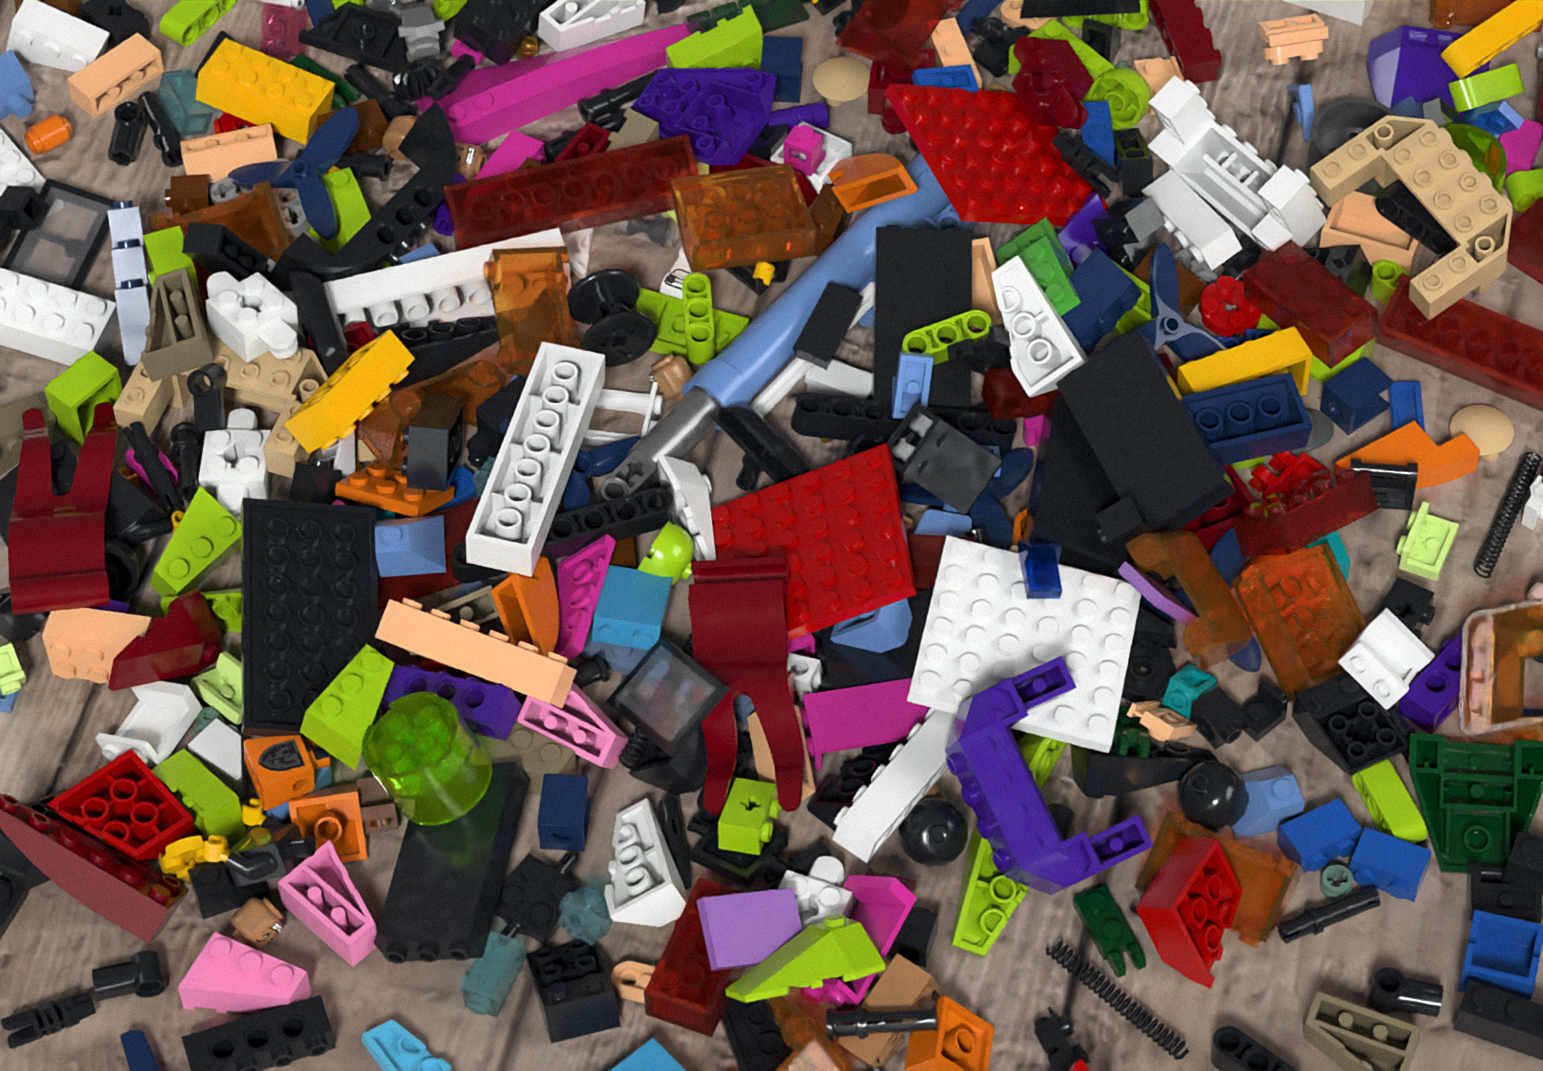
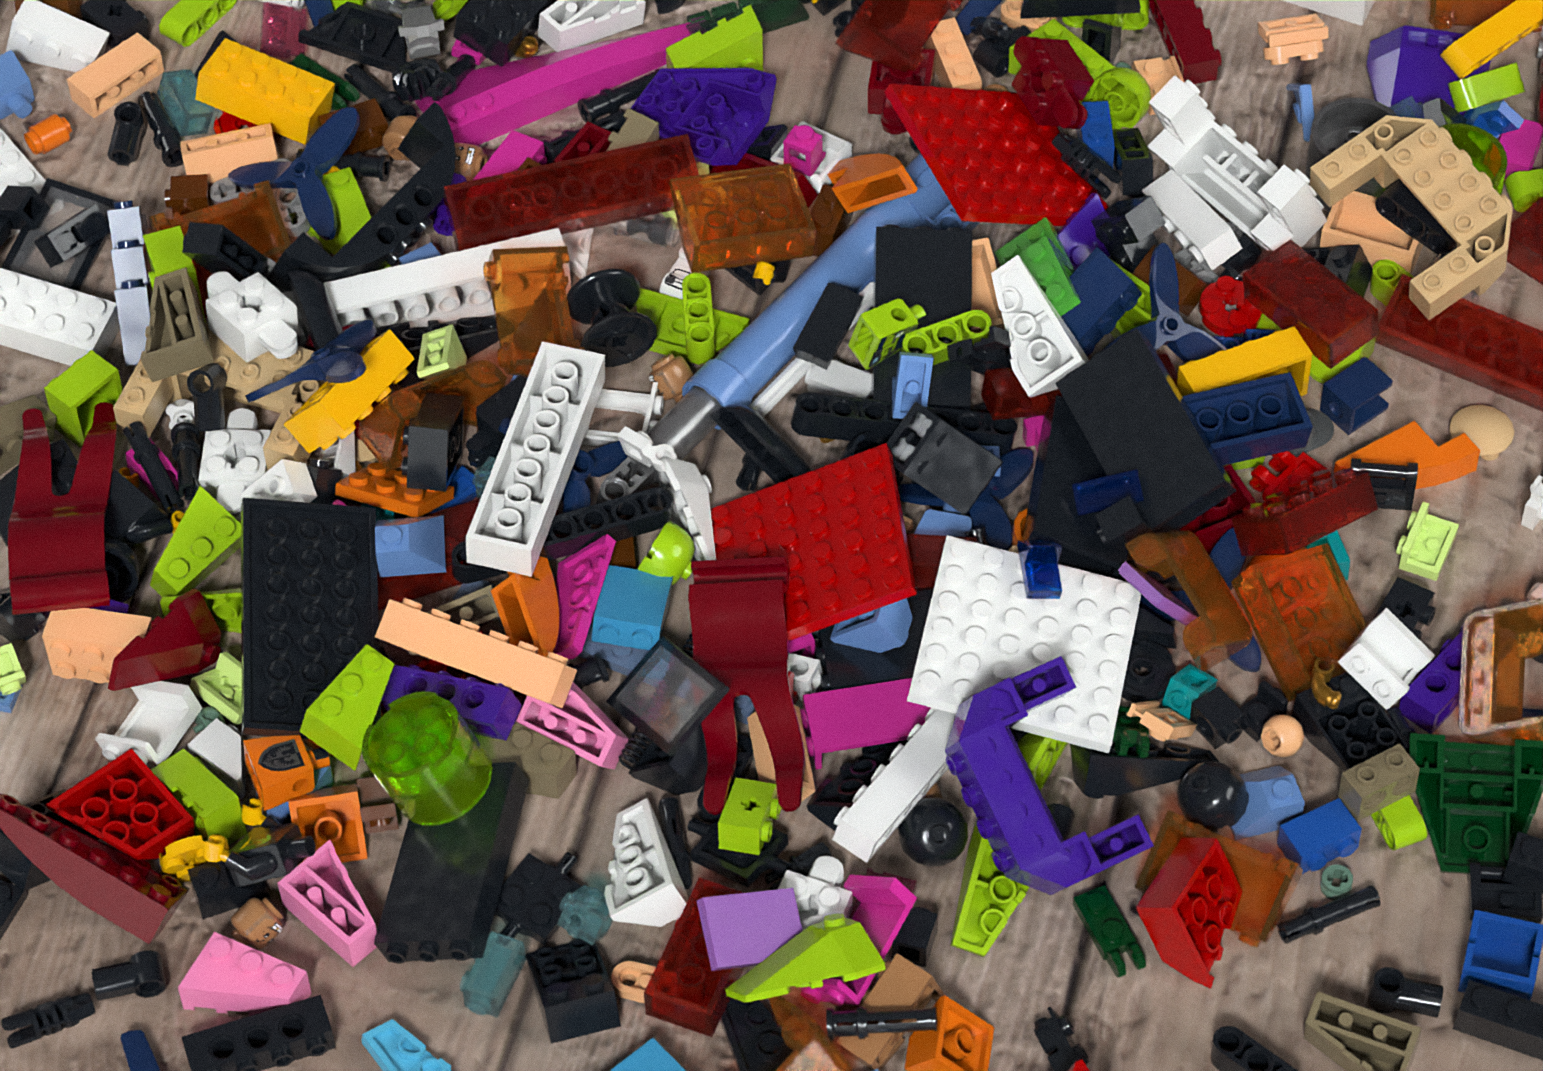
dark blue piece [537,774,591,851] -> none
dark blue piece [760,36,803,103] -> none
dark purple axle [765,101,829,135] -> none
tan dish [812,57,870,106] -> none
blue slope [911,64,979,92] -> none
black piece [1046,941,1189,1060] -> none
blue brick [1349,827,1432,902] -> none
blue tile [1387,381,1425,432] -> none
black piece [1474,452,1542,578] -> none
none -> black brick [34,204,110,268]
none -> white plate [166,399,195,430]
none -> white brick [241,459,317,503]
none -> dark blue piece [245,320,377,403]
none -> yellowish green slope [416,324,467,380]
none -> white plate [617,426,677,472]
none -> lime torso [848,298,927,370]
none -> clear blue tile [1072,469,1144,516]
none -> light nougat piece [1261,715,1305,757]
none -> pearl gold arm [1311,658,1342,709]
none -> dark tan brick [1338,743,1420,821]

